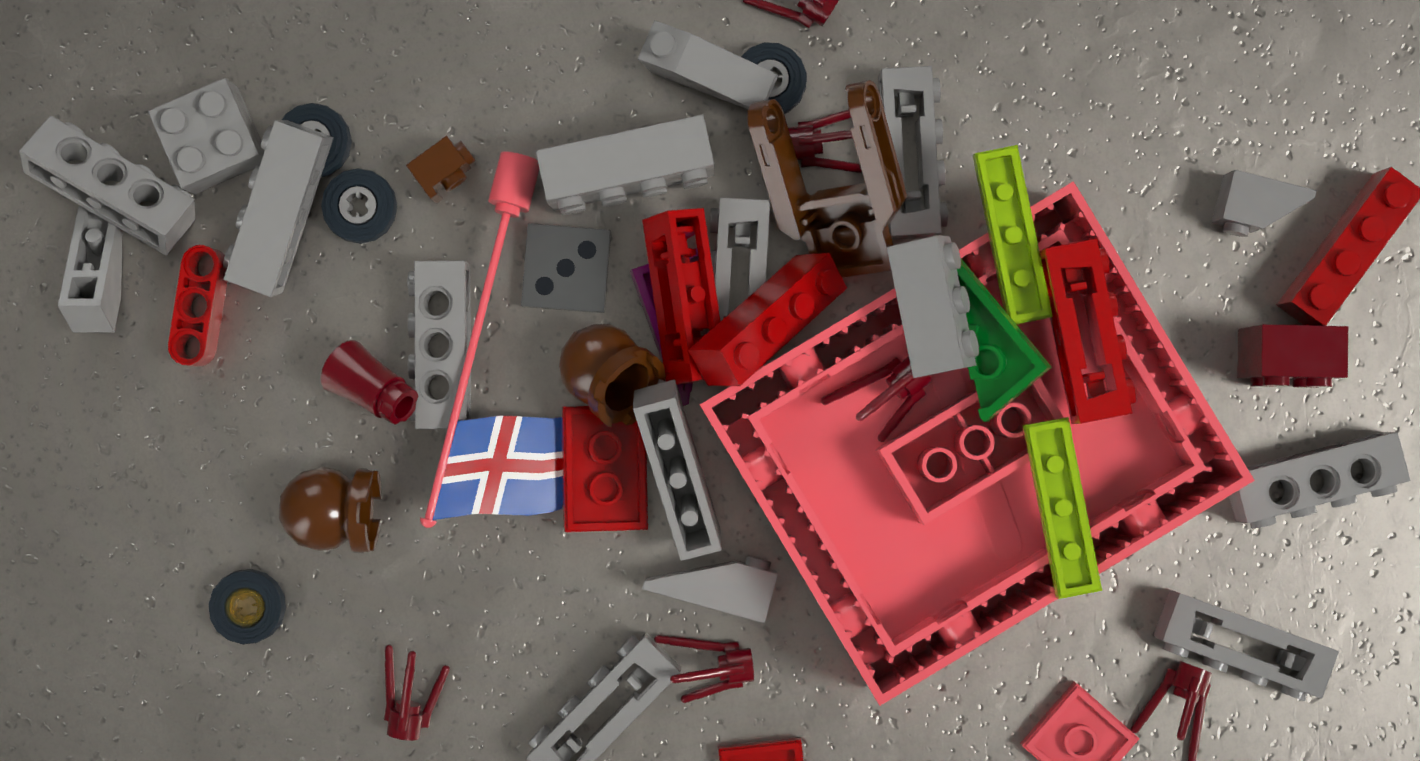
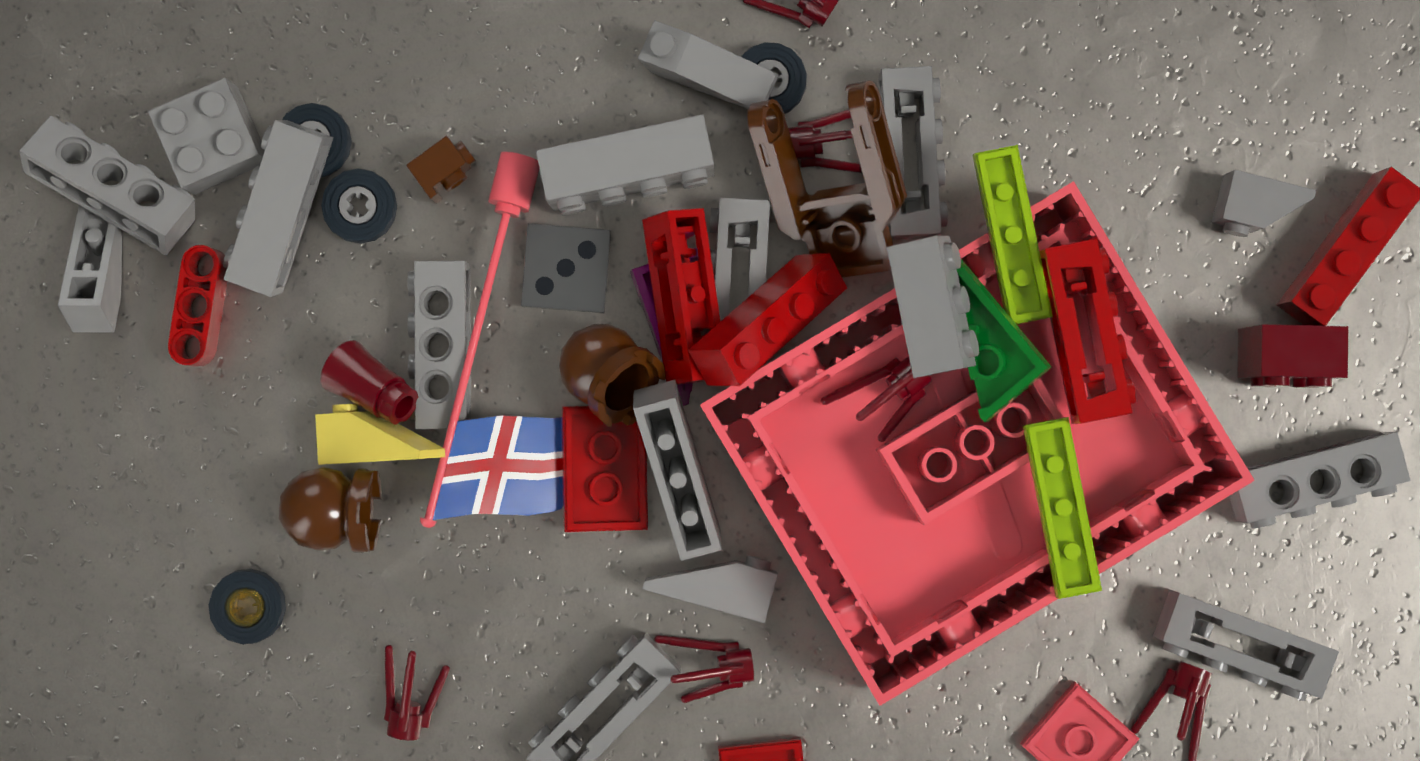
none -> light yellow slope [315,404,445,465]

